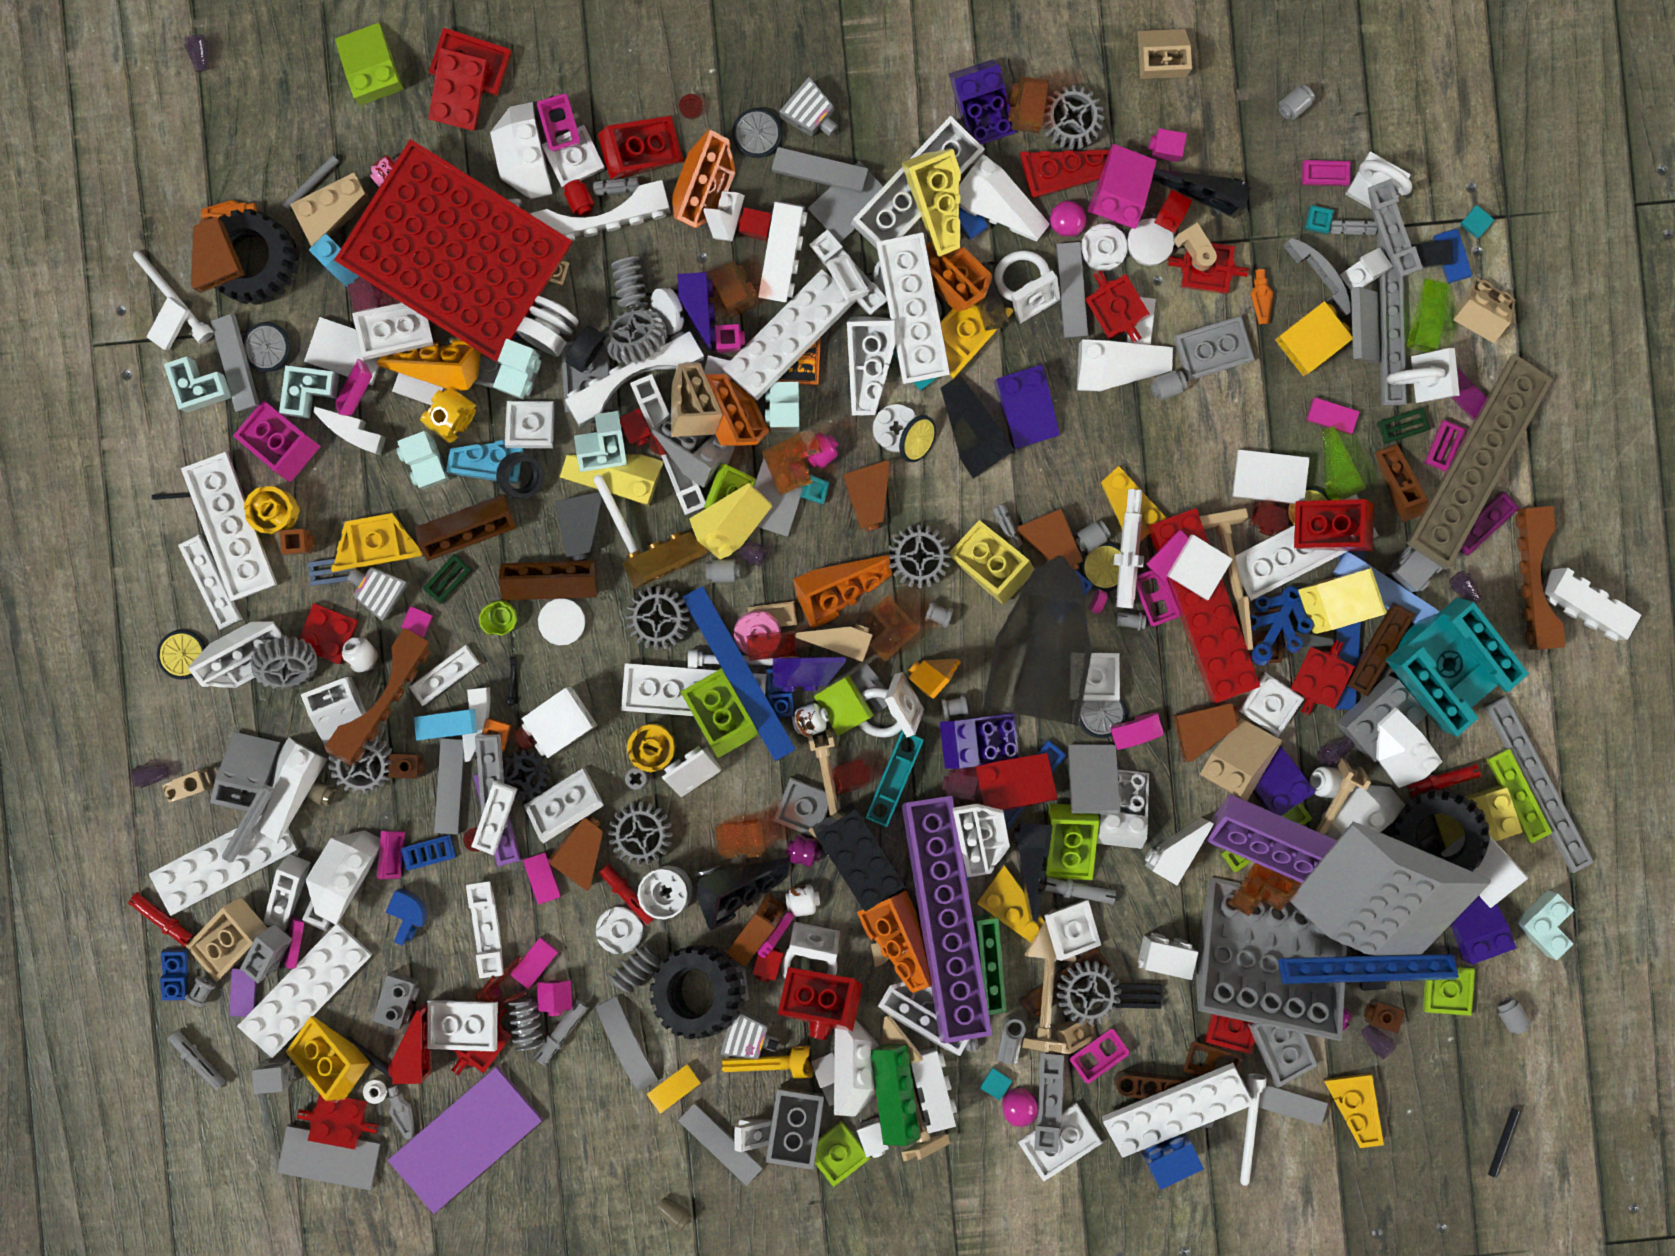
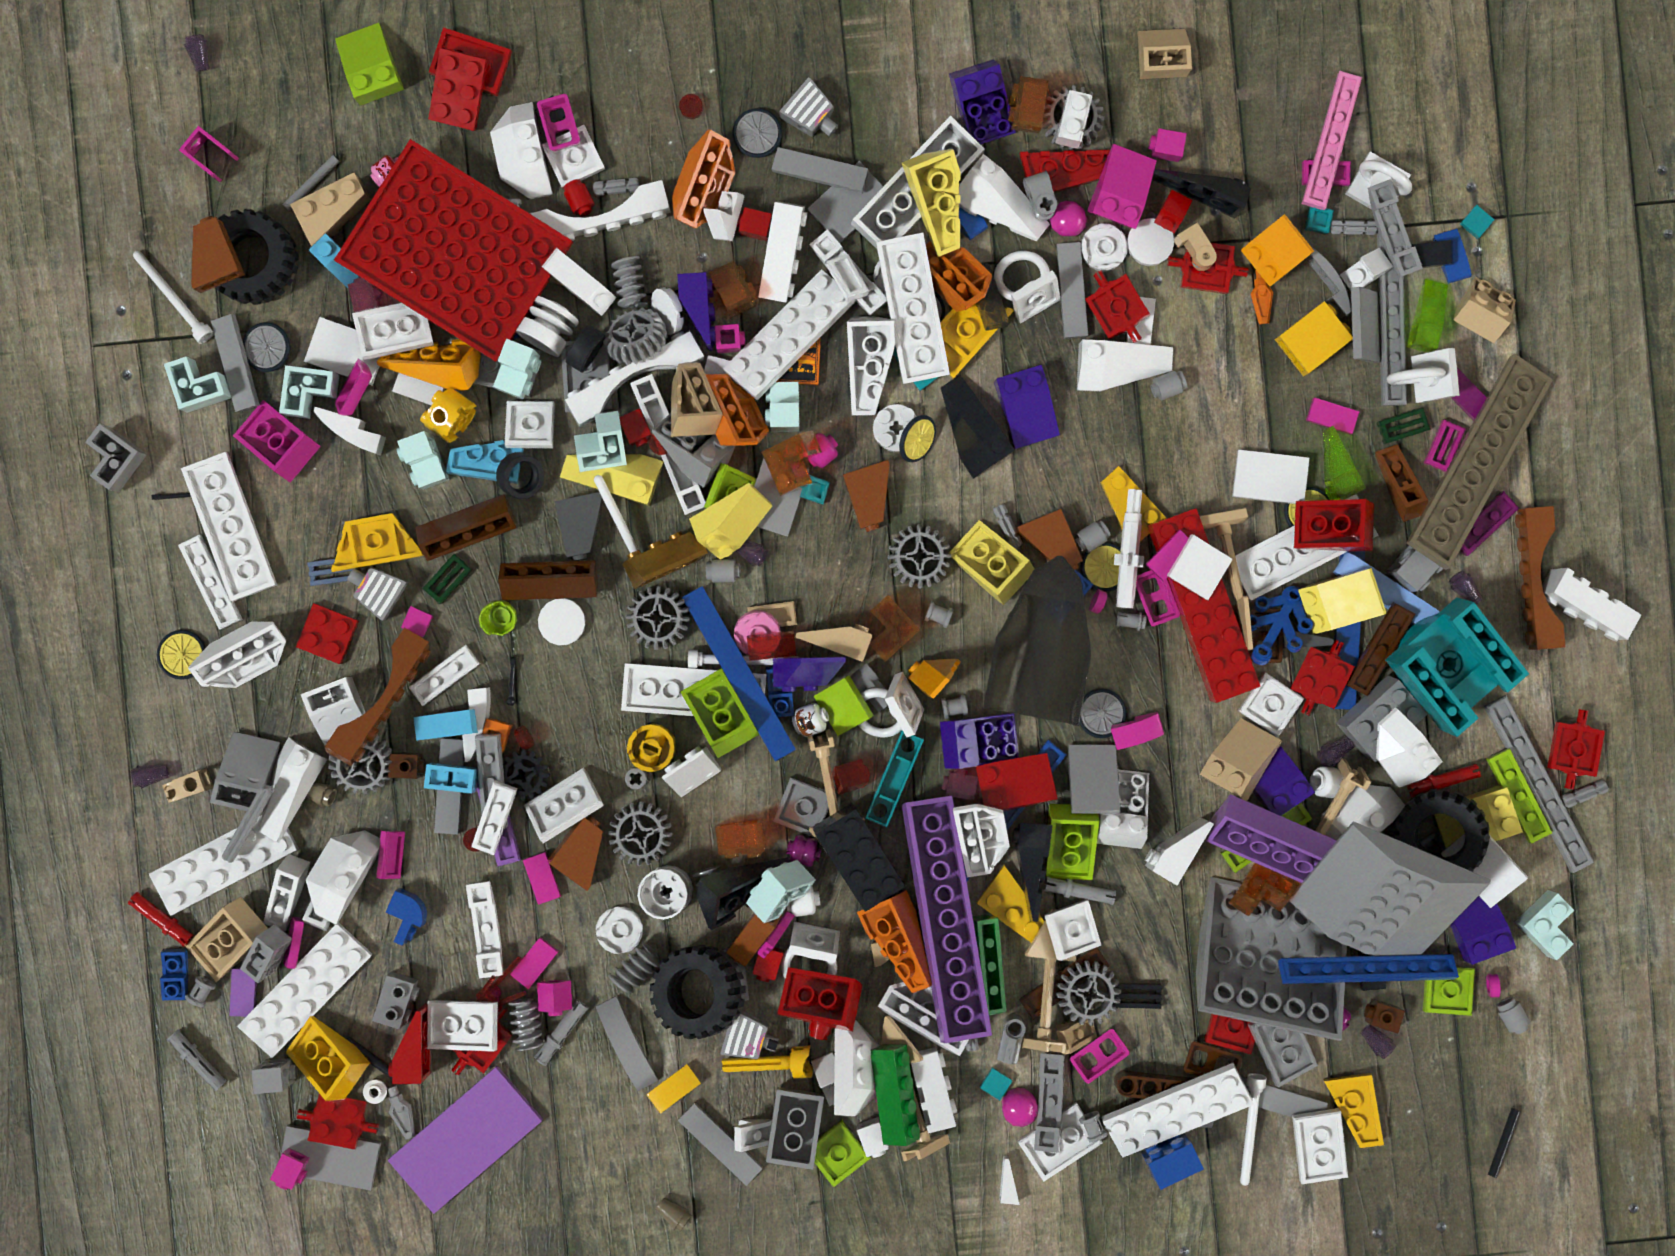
white tile [147,297,191,350] -> none
orange piece [201,199,257,218] -> none
yellow brick [244,486,300,535] -> none
light grey gear [250,636,318,690] -> none
dark orange brick [280,529,315,555] -> none
white head [342,637,378,673] -> none
blue slope [401,835,456,871] -> none
white slope [521,687,598,758] -> none
red slope [598,116,684,180] -> none
red pin [598,863,654,925] -> none
orange wedge [793,555,892,629] -> none
white plate [1071,652,1120,701] -> none
white brick [1138,933,1198,980] -> none
light grey tile [1173,315,1255,382] -> none
dark orange slope [1173,702,1239,762] -> none
clear red brick [1249,501,1289,536] -> none
light grey brick [1279,84,1315,120] -> none
none -> light grey brick [85,423,147,492]
none -> dark pink piece [179,126,239,182]
none -> dark pink brick [270,1148,310,1190]
none -> medium azure brick [424,763,478,794]
none -> white slope [542,248,617,316]
none -> light aqua brick [746,860,815,923]
none -> white piece [999,1155,1019,1205]
none -> light grey piece [1023,171,1057,221]
none -> white brick [1055,90,1092,148]
none -> light grey bush [1079,1111,1108,1143]
none -> light orange slope [1241,214,1314,286]
none -> white tile [1292,1108,1348,1184]
none -> bright pink tile [1301,71,1362,210]
none -> dark pink tile [1486,973,1501,998]
none -> red plate [1547,709,1605,790]
none -> light grey axle [1561,780,1609,808]

